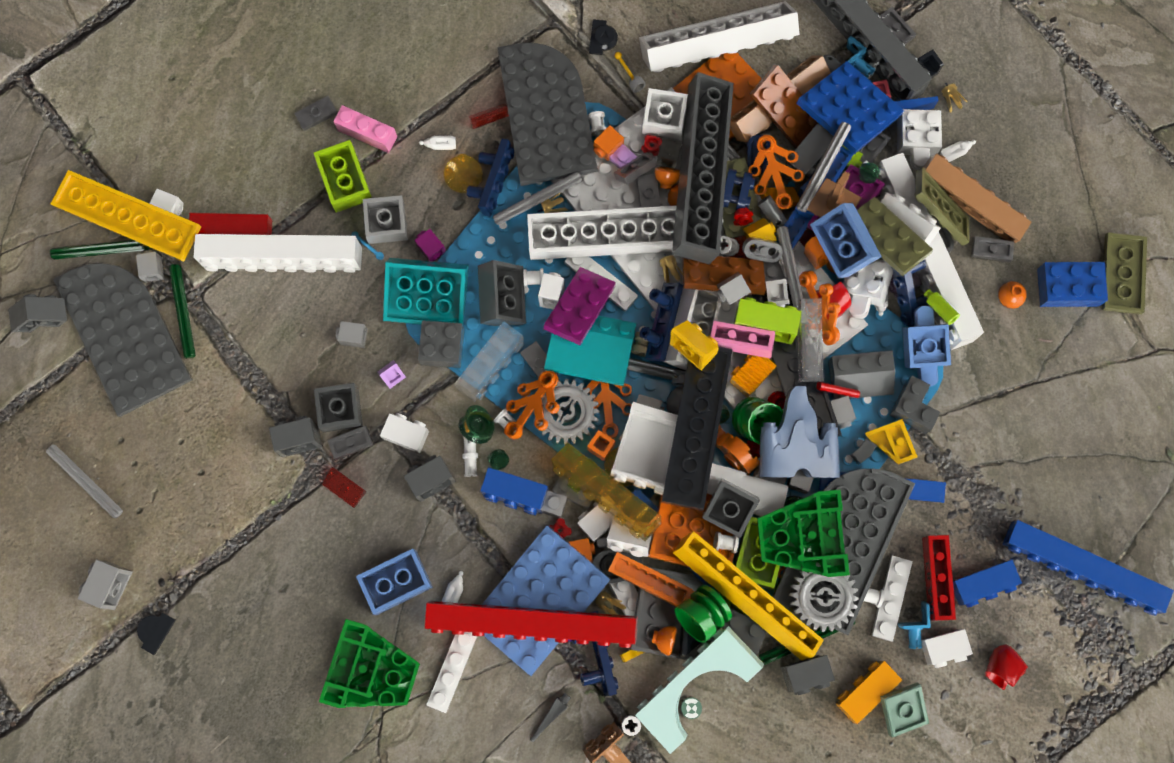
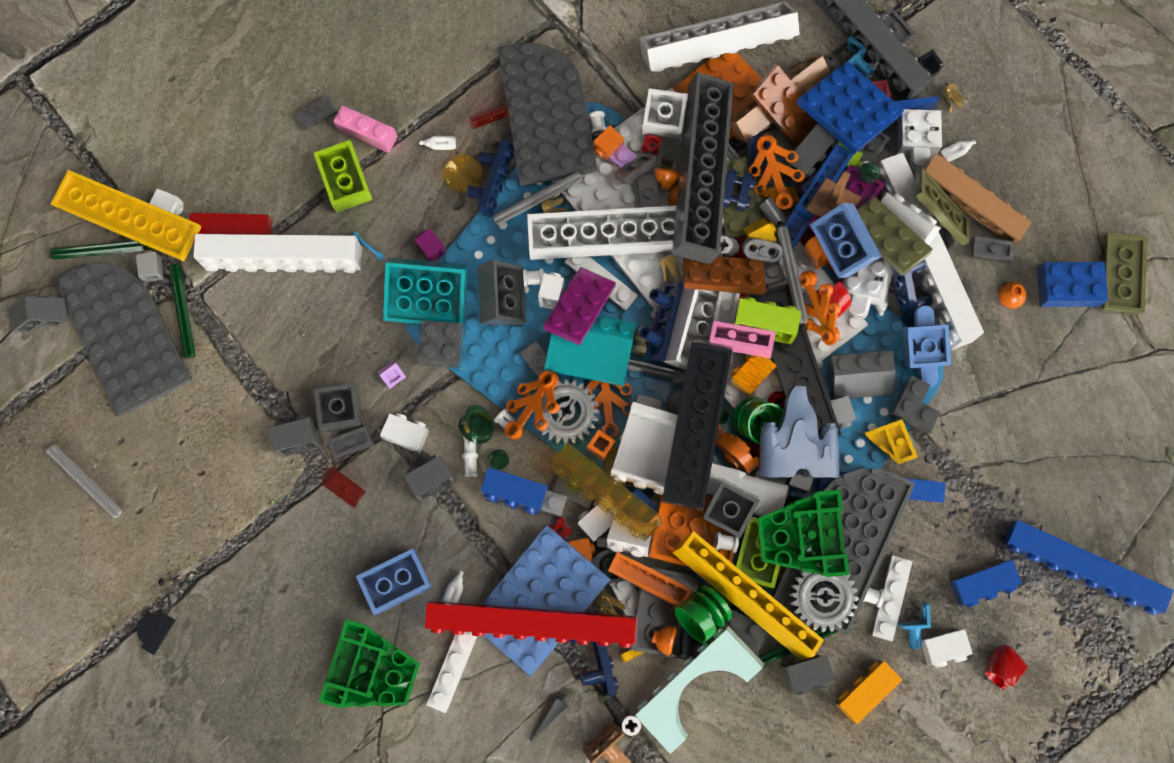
light grey brick [78,559,133,610] -> none
light grey brick [335,321,368,348] -> none
light grey brick [362,195,408,244] -> none
clear brick [454,321,524,402] -> none
black piece [589,19,618,55] -> none
hinge [614,52,646,93] -> none
yellow slope [670,320,719,370] -> none
tile [681,697,702,719] -> none
light grey brick [716,272,751,305] -> none
red plate [733,208,754,226] -> none
white bracket [765,279,790,307] -> none
light grey axle [797,122,851,212] -> none
clear brick [797,298,824,382] -> none
red piece [816,382,860,398] -> none
dark grey piece [850,439,877,465] -> none
sand green tile [880,683,929,738] -> none
red brick [922,535,956,621] -> none
lime cylinder [924,289,960,325] -> none

